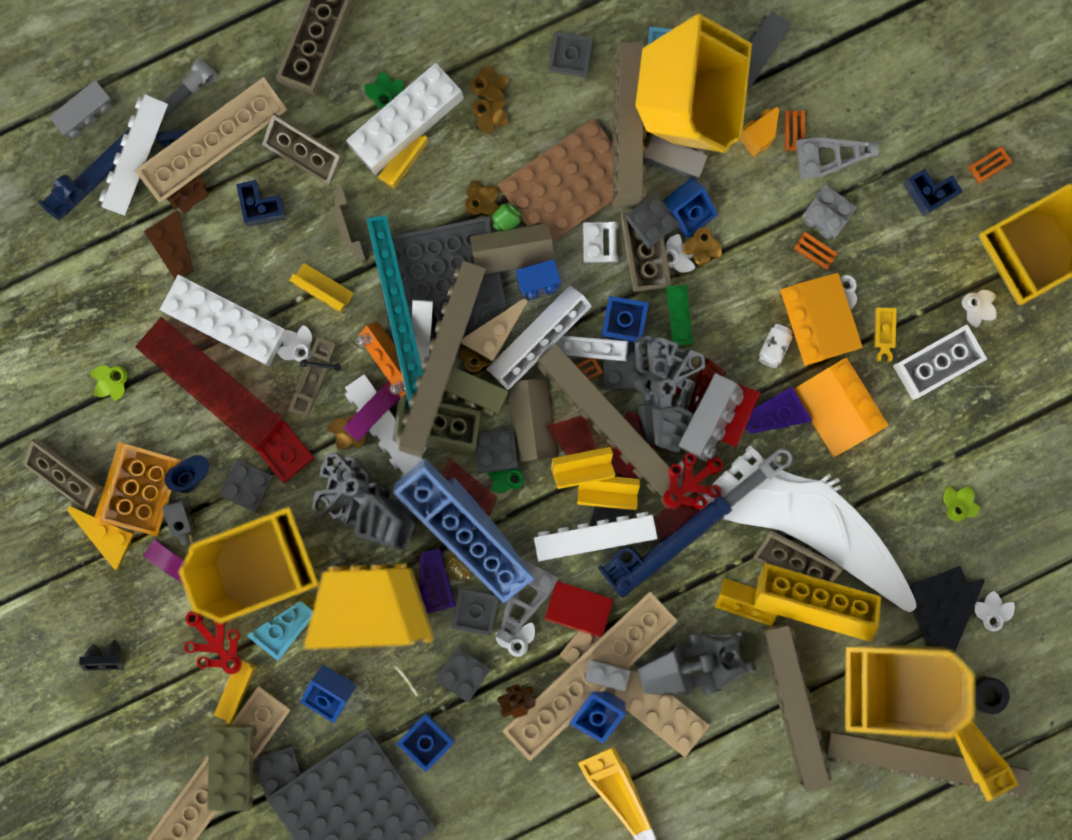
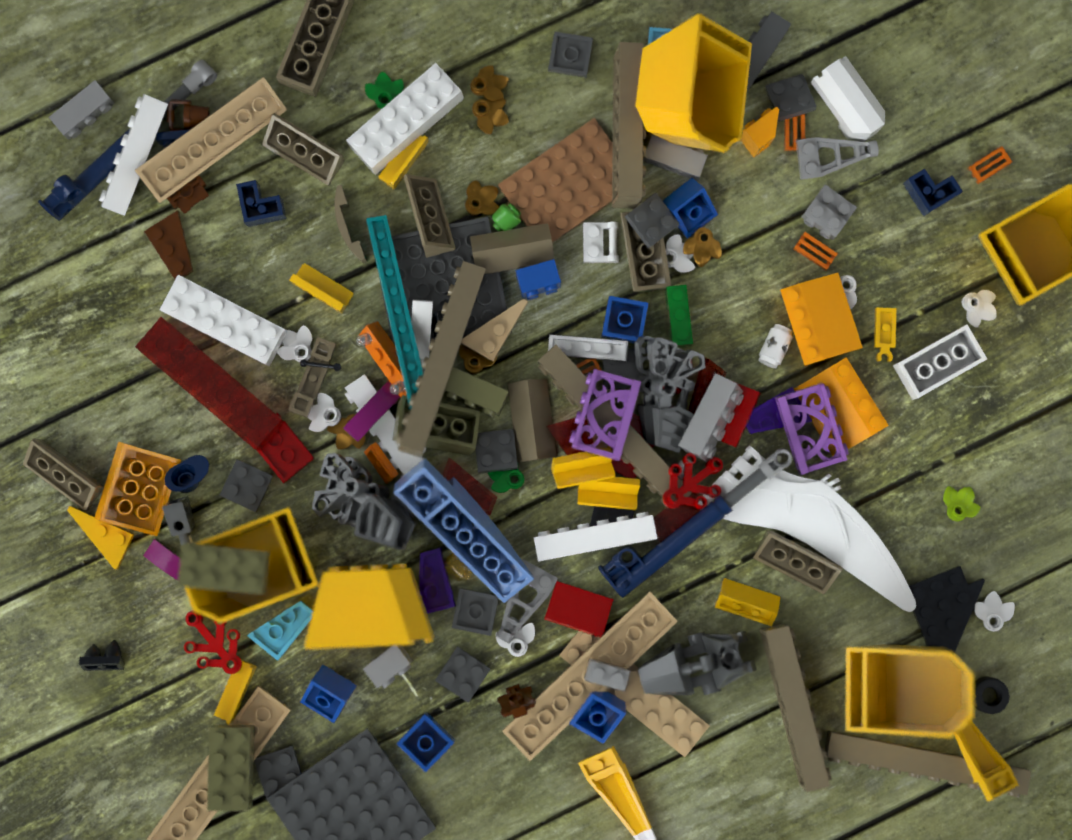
lime plate [90,365,128,401] -> none
white brick [486,285,592,390] -> none
yellow brick [753,563,881,642] -> none
none -> reddish brown piece [166,99,210,131]
none -> olive brick [177,543,270,594]
none -> white plate [308,393,341,432]
none -> light grey brick [363,645,413,689]
none -> orange tile [364,442,399,484]
none -> dark tan slope [404,174,456,258]
none -> medium lavender fence [569,369,641,461]
none -> dark grey plate [765,74,817,122]
none -> medium lavender fence [775,383,849,475]
none -> white brick [811,56,885,142]

